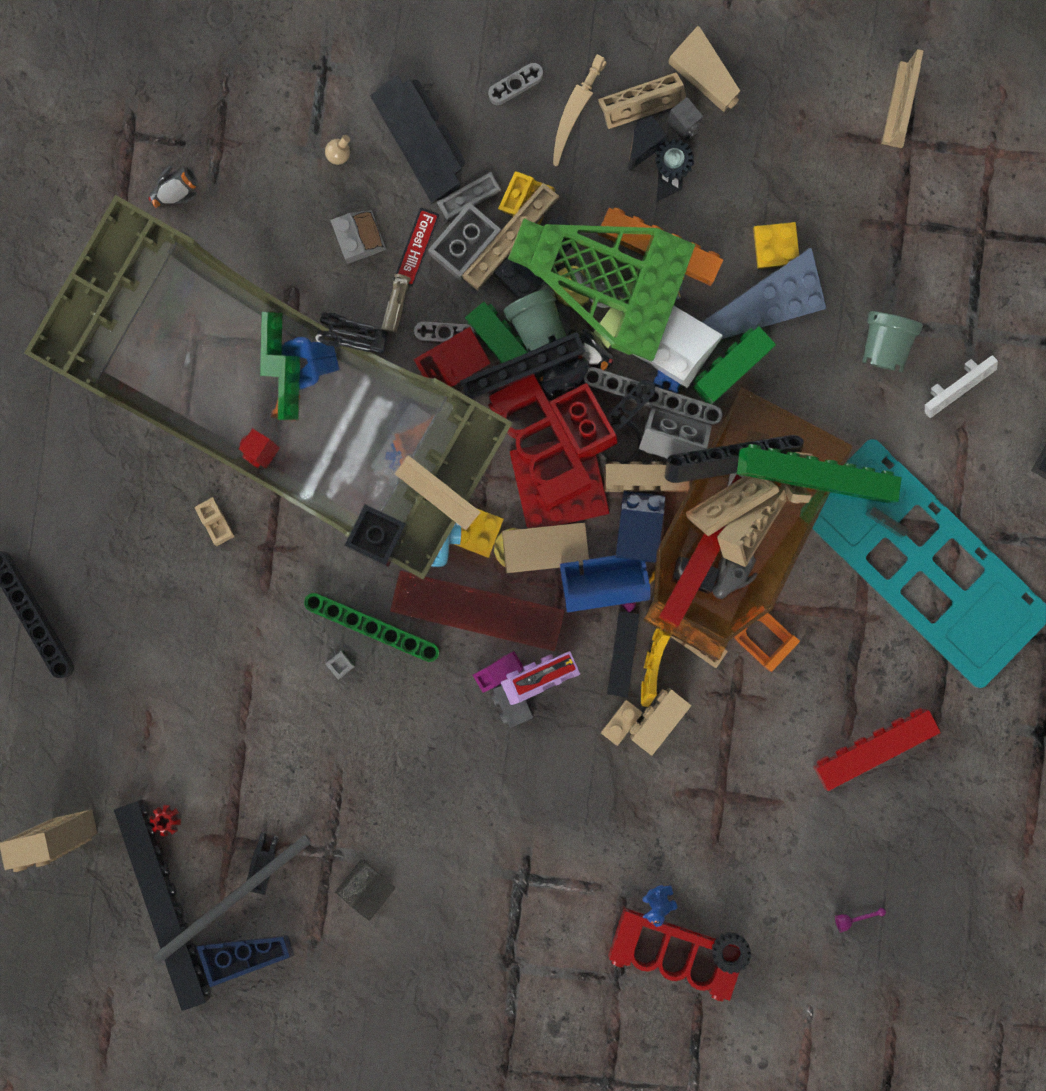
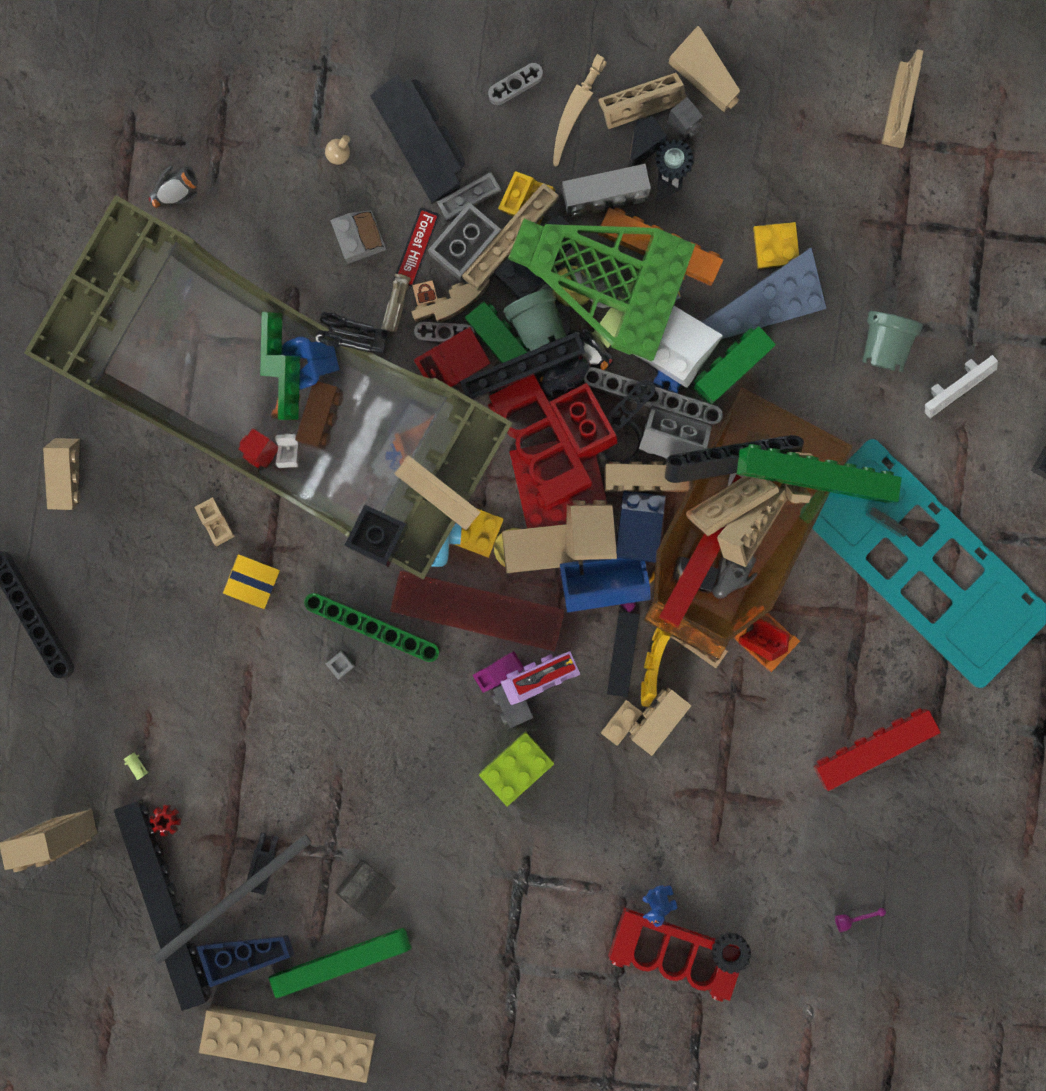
none -> tan wedge [43,438,80,510]
none -> yellowish green pin [124,752,149,780]
none -> tan brick [199,1005,376,1083]
none -> yellow slope [223,554,280,609]
none -> green beam [268,928,412,998]
none -> white bracket [275,434,301,468]
none -> reddish brown brick [295,382,343,451]
none -> tan slope [411,279,490,323]
none -> tile [412,280,437,306]
none -> lime brick [479,731,554,807]
none -> light grey brick [562,164,651,217]
none -> tan slope [566,500,617,560]
none -> red bracket [739,618,790,661]

